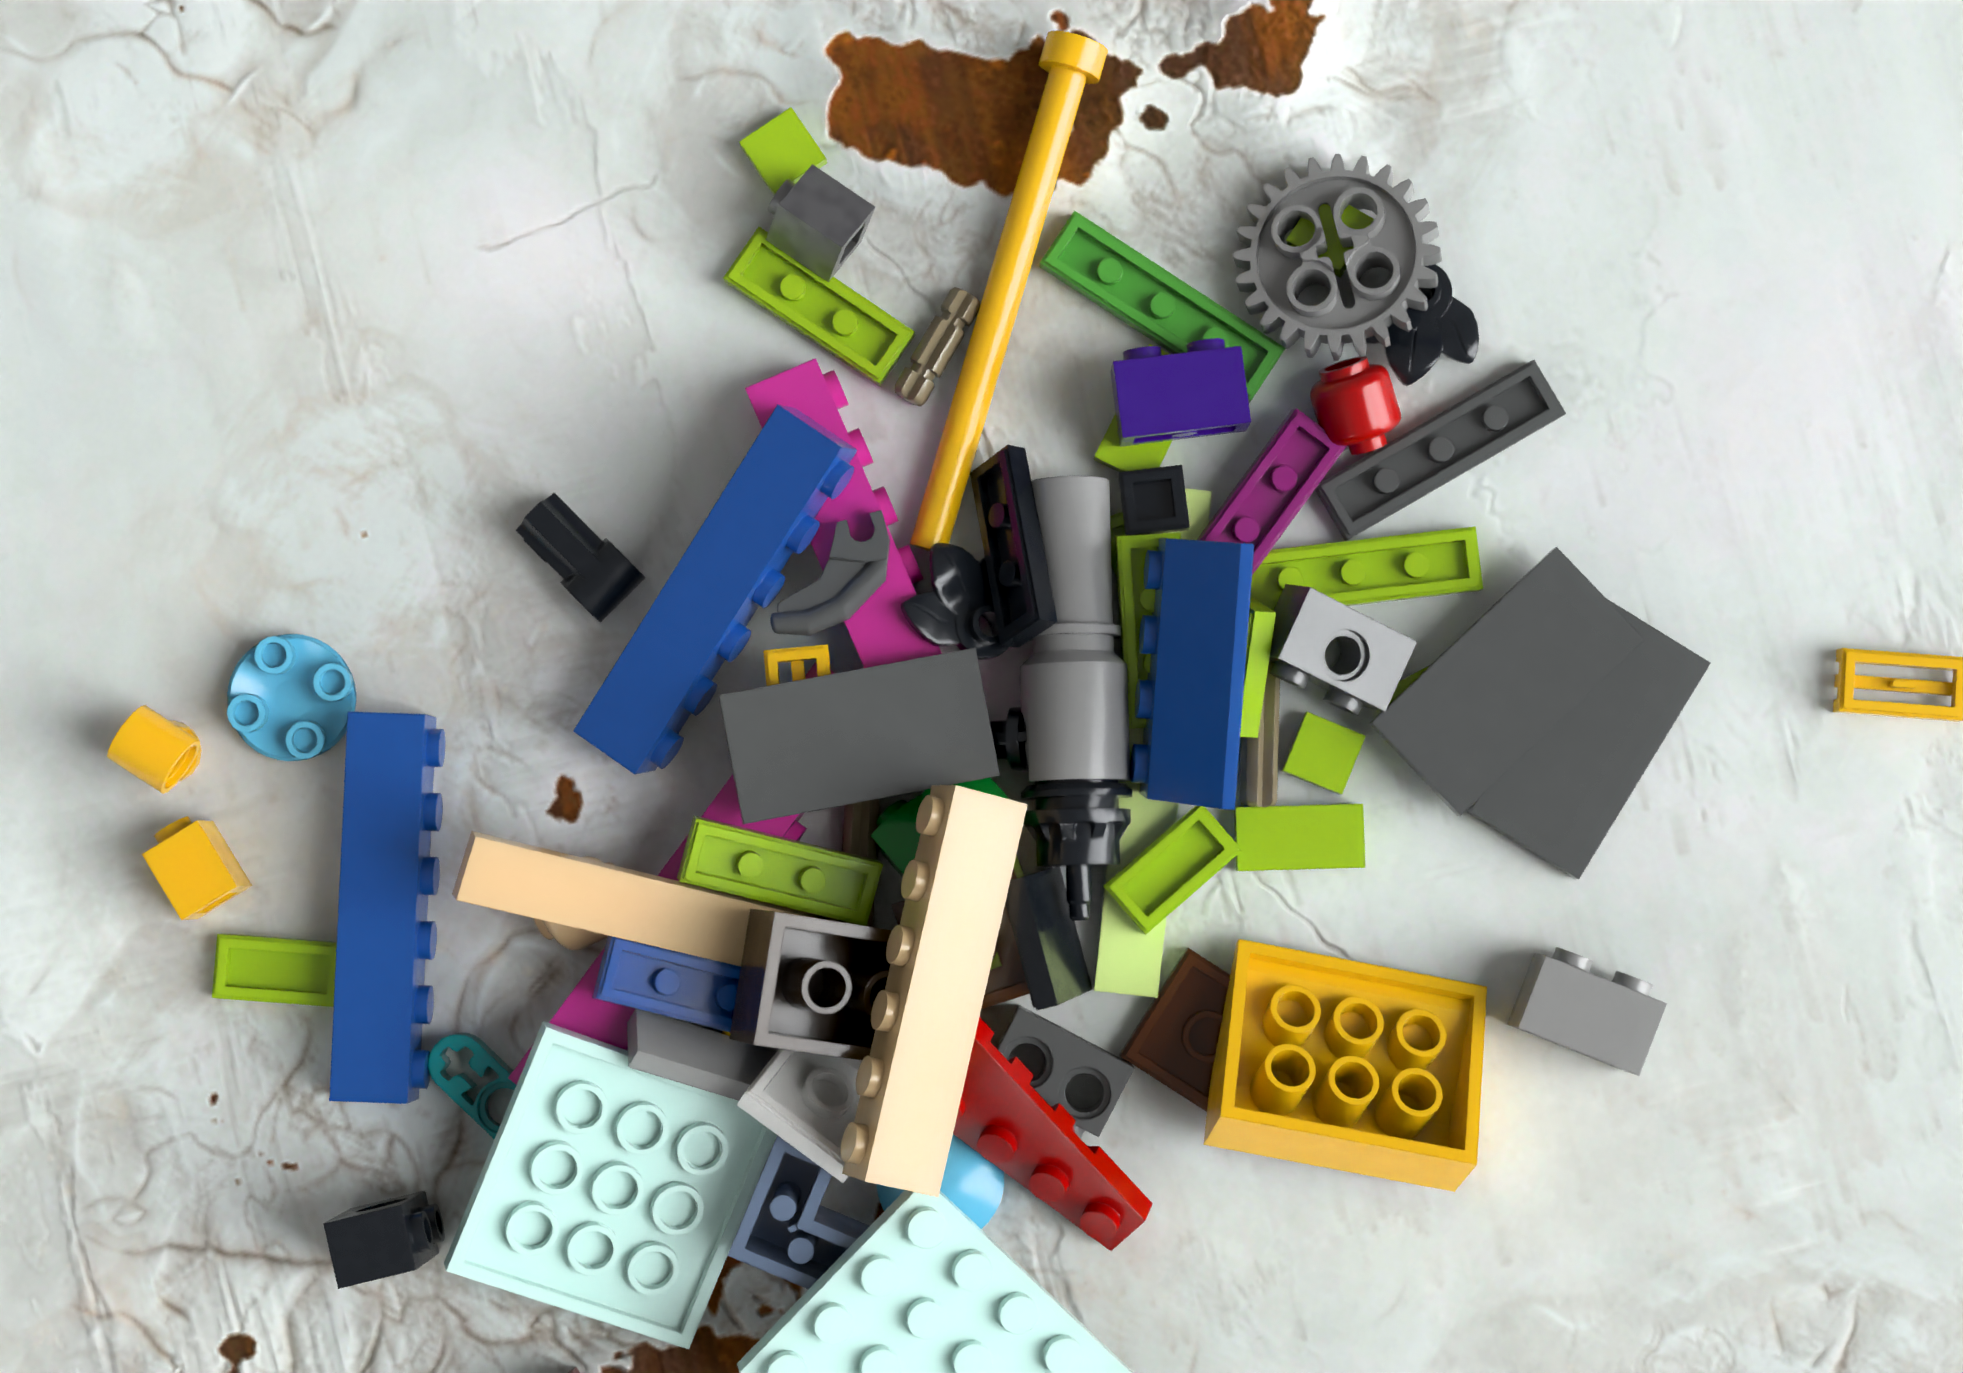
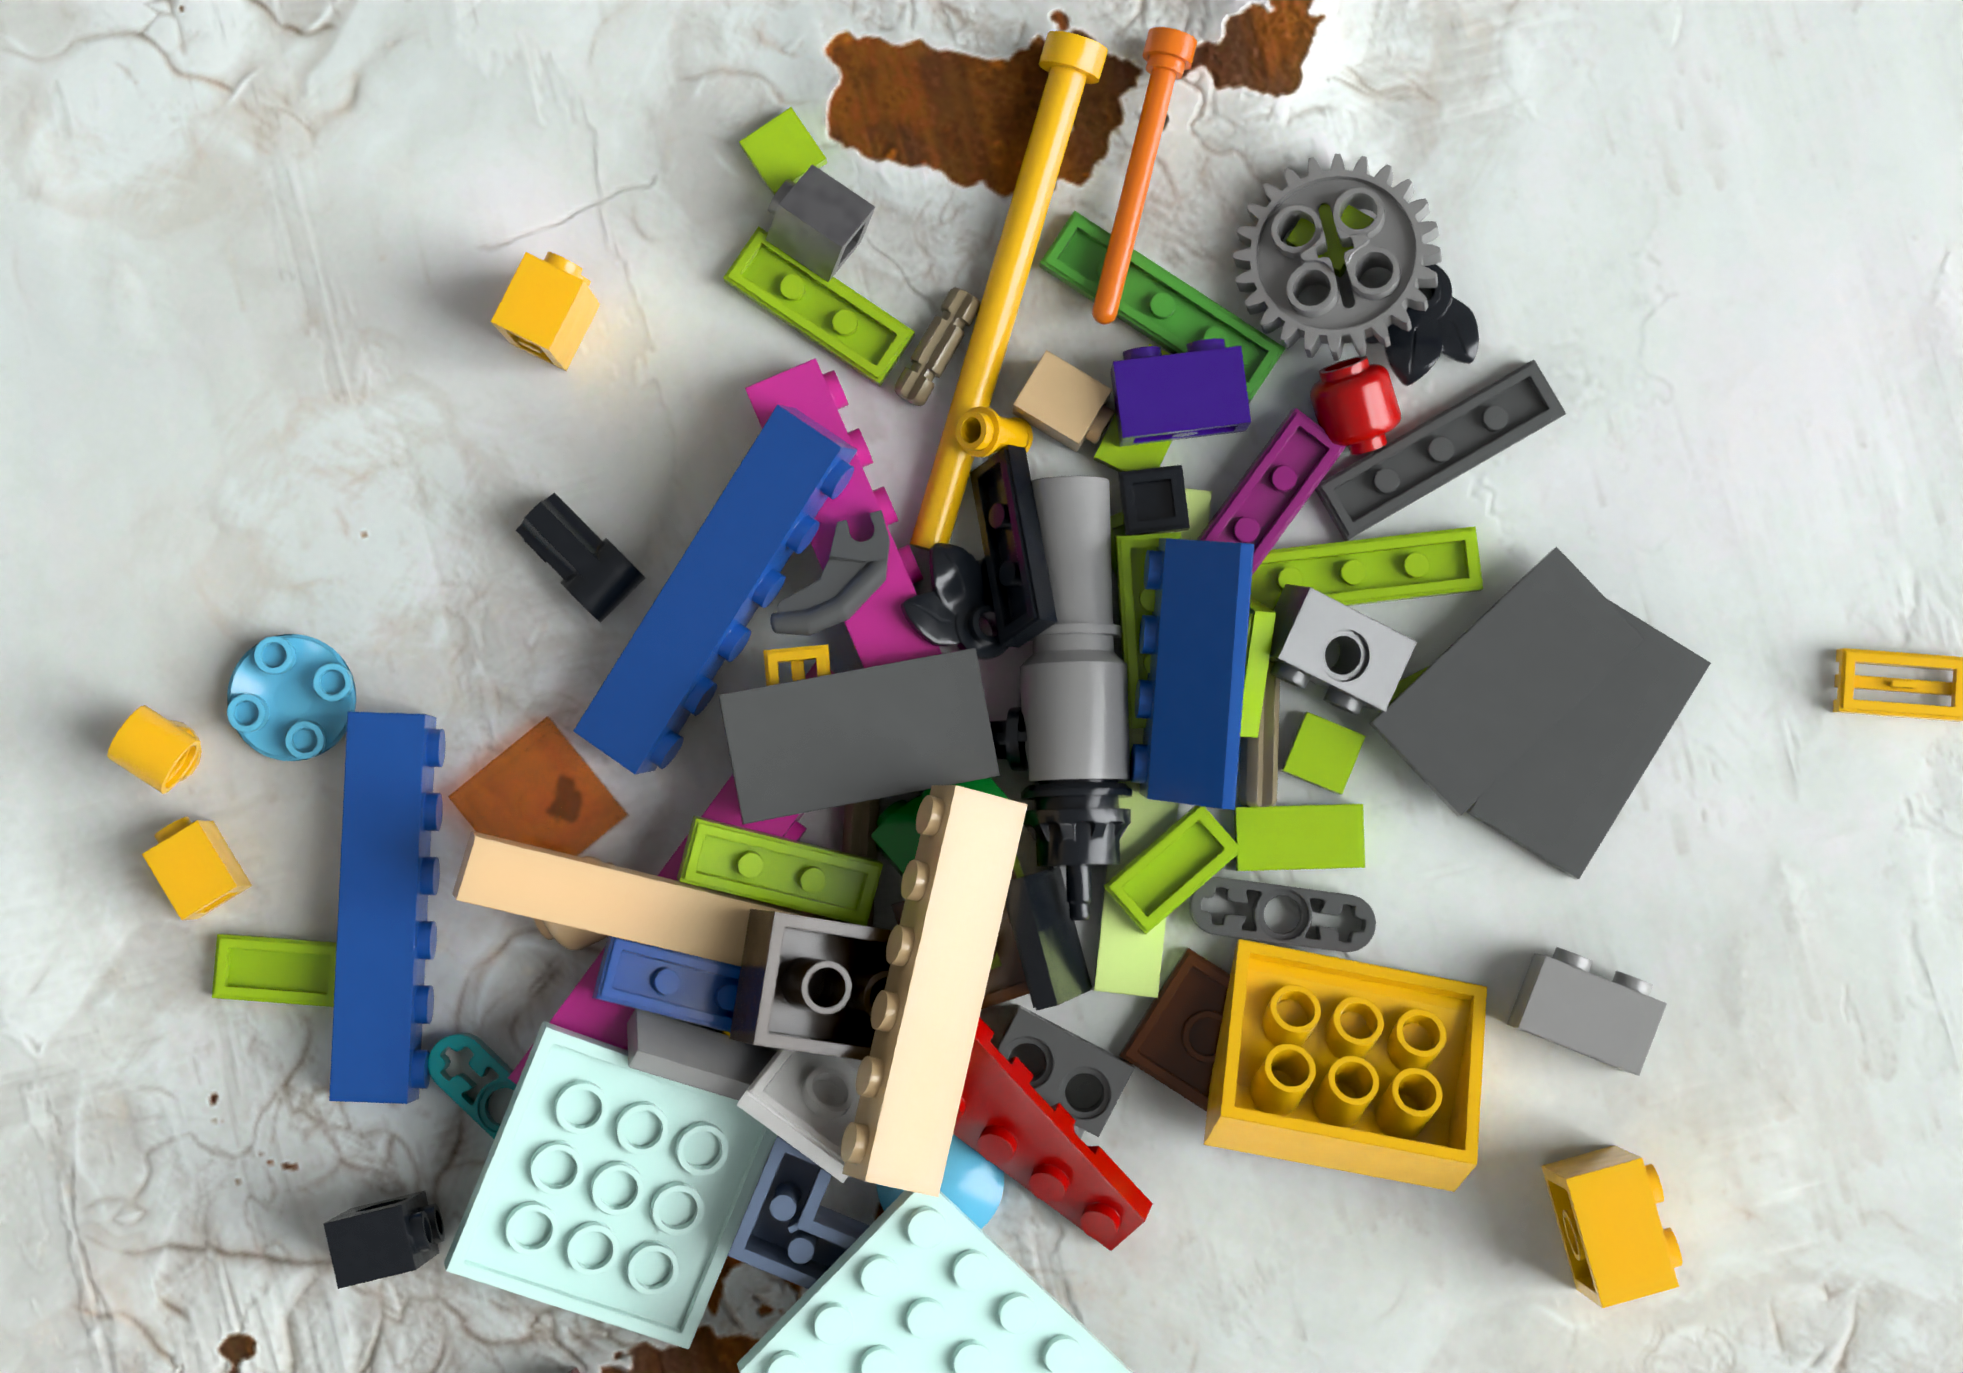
none -> clear orange tile [448,716,629,857]
none -> yellow brick [490,252,600,371]
none -> yellow pin [956,406,1033,458]
none -> tan brick [1012,350,1115,452]
none -> orange piece [1092,27,1197,325]
none -> dark grey beam [1189,877,1376,952]
none -> yellow brick [1541,1145,1682,1308]

